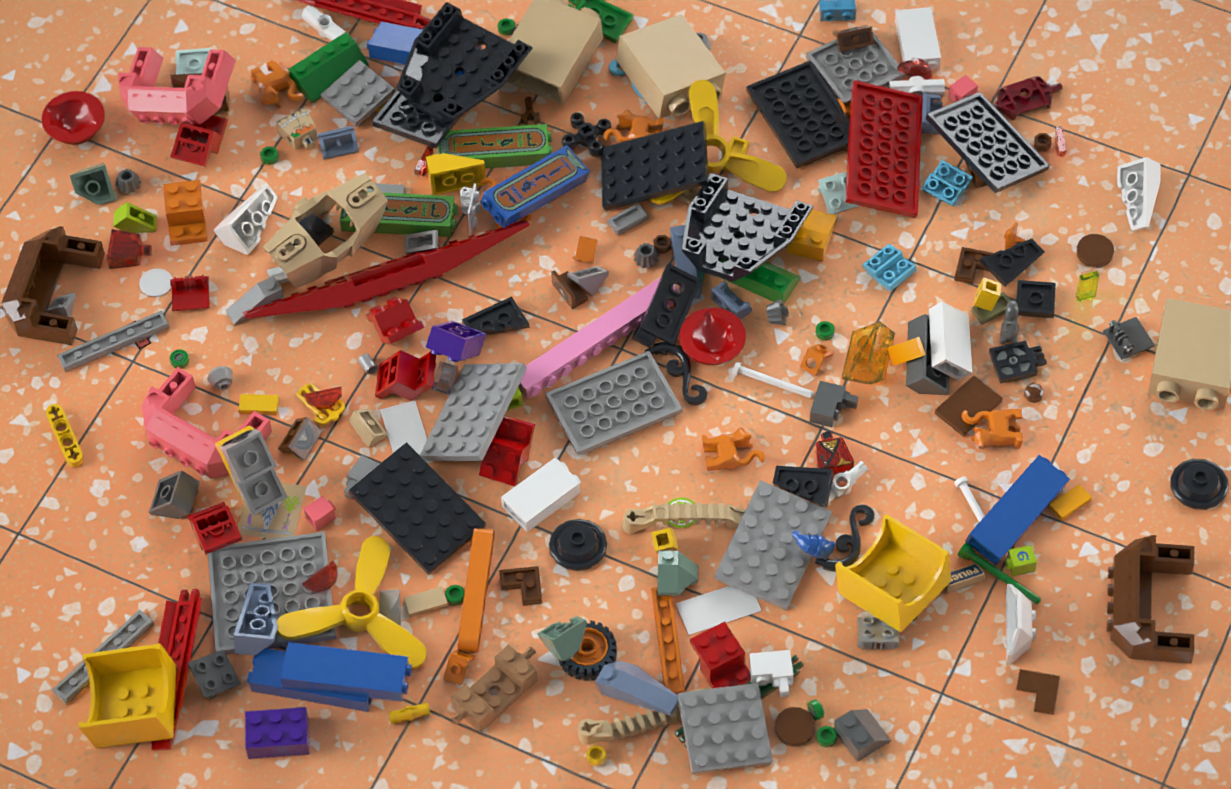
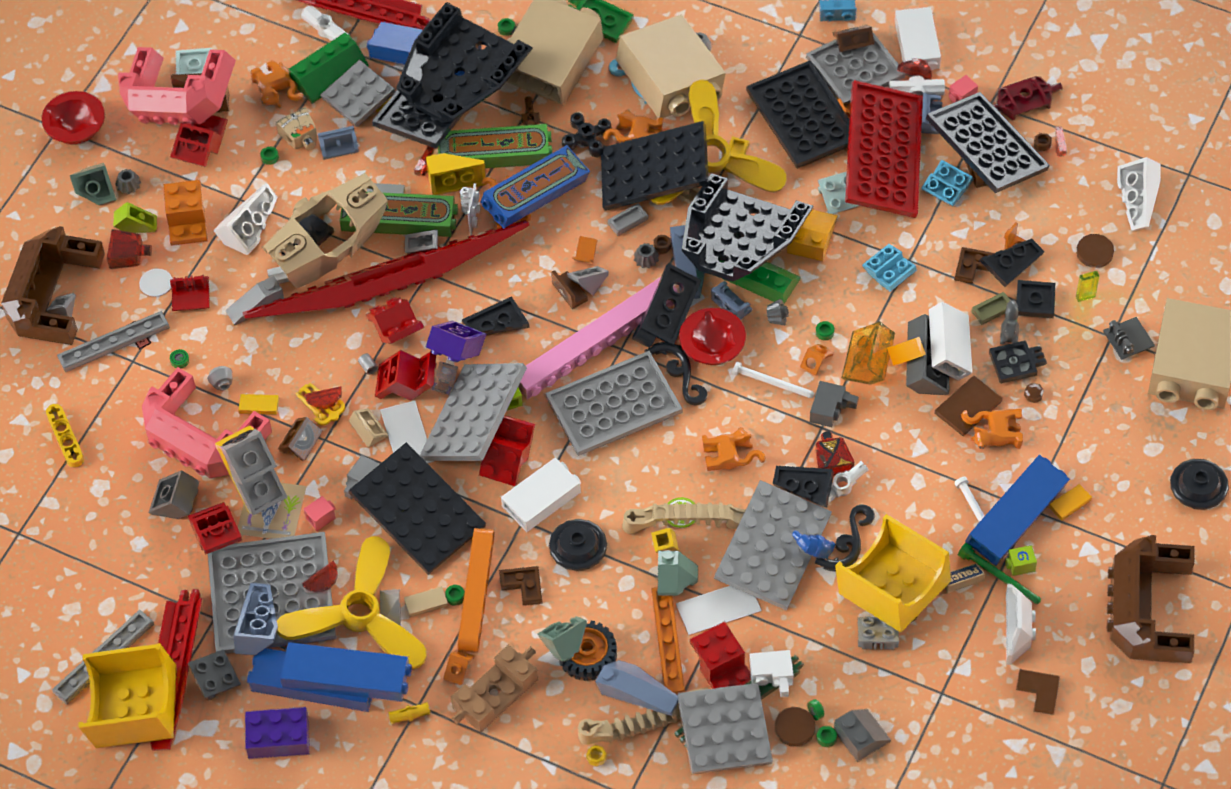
yellow brick [974,278,1001,311] -> none

